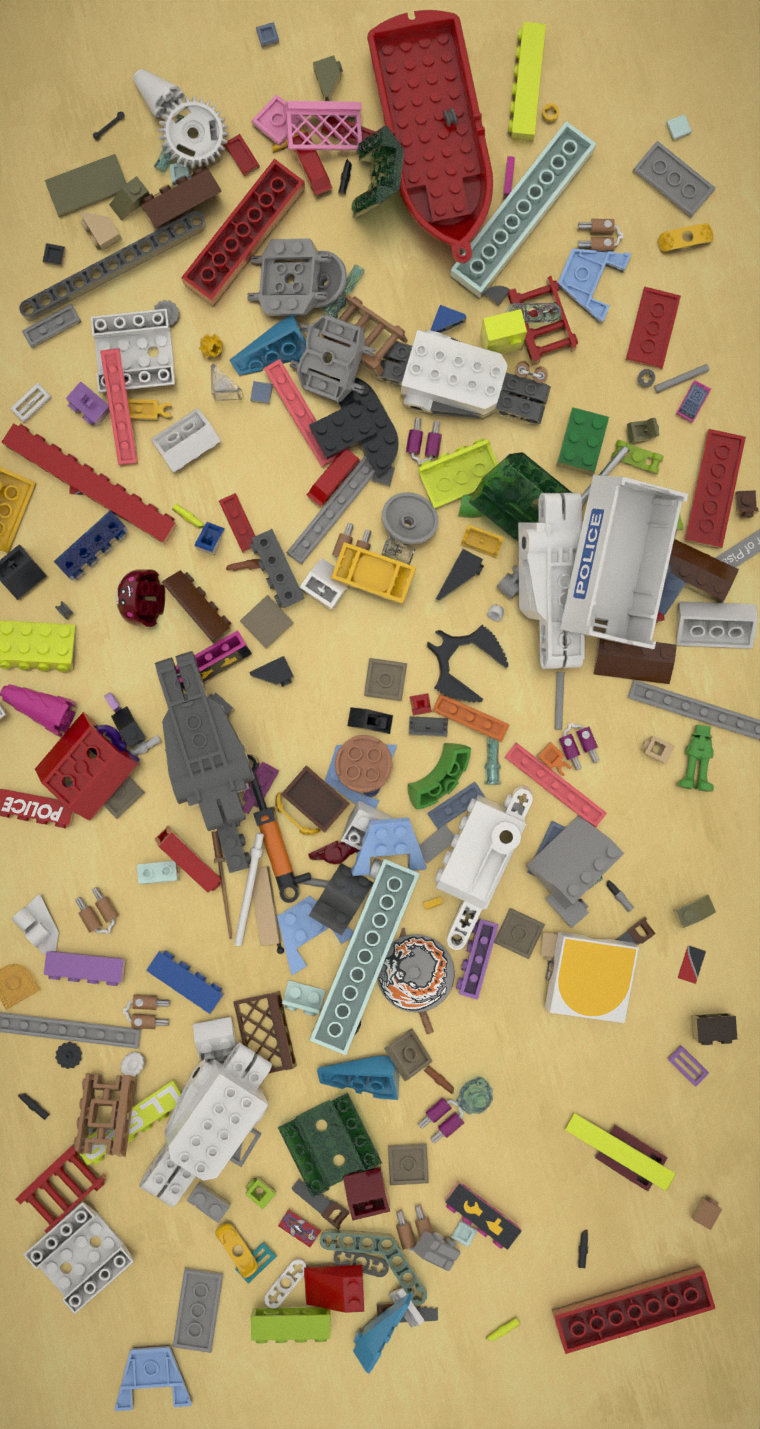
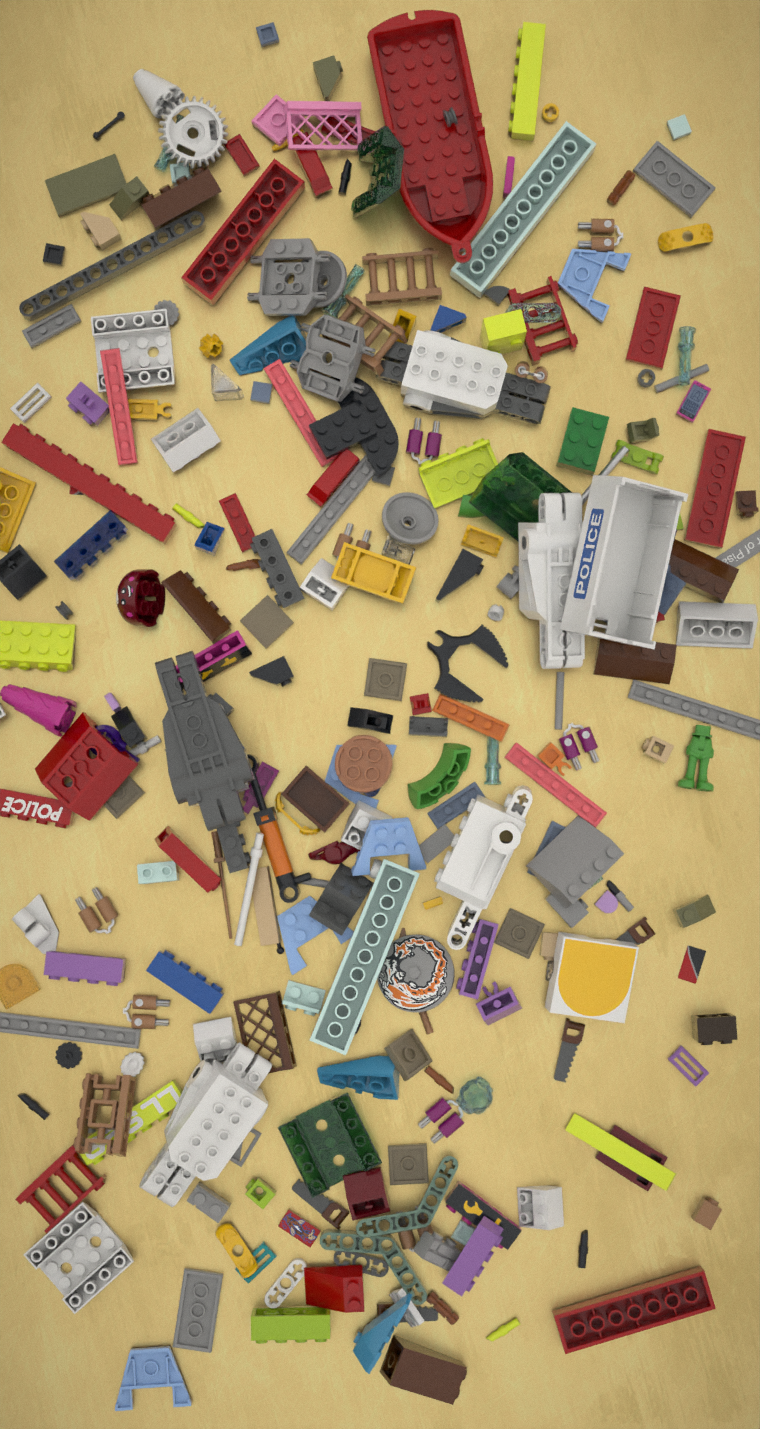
none -> sand green beam [356,1156,458,1238]
none -> medium nougat fence [362,248,442,306]
none -> reddish brown slope [380,1335,467,1405]
none -> yellow slope [388,309,417,344]
none -> dark orange axle [426,1291,459,1325]
none -> medium lavender brick [442,1216,504,1297]
none -> medium lavender brick [476,982,522,1025]
none -> white slope [517,1185,564,1230]
none -> dark grey piece [554,1018,585,1082]
none -> lavender tile [594,890,618,913]
none -> dark orange axle [607,170,635,205]
none -> clear light blue pin [678,326,696,386]

